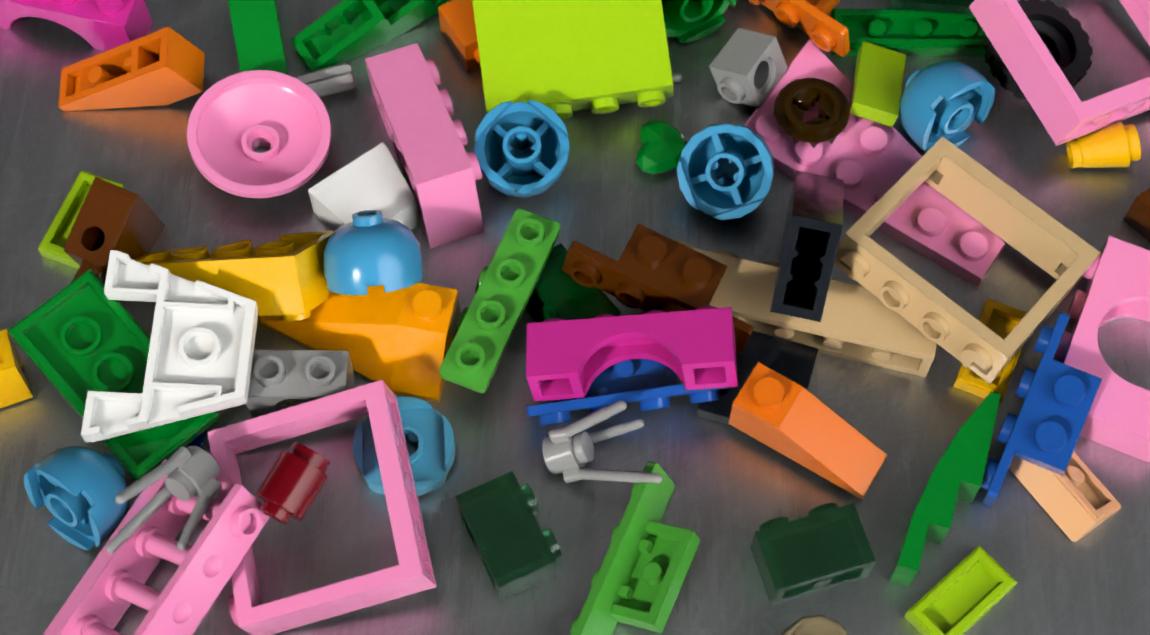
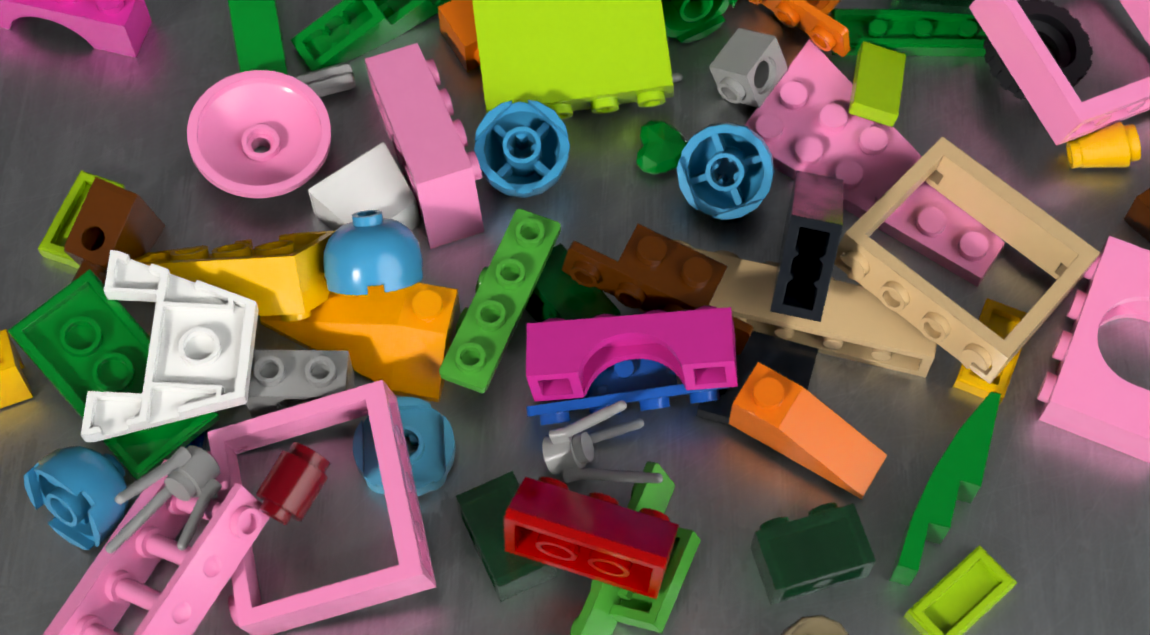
orange slope [58,26,205,111] -> none
dark brown gear [773,78,850,148] -> none
dark azure cylinder [899,60,995,151] -> none
blue bracket [981,312,1102,507] -> none
light nougat slope [1009,451,1122,542] -> none
none -> red slope [504,476,679,599]

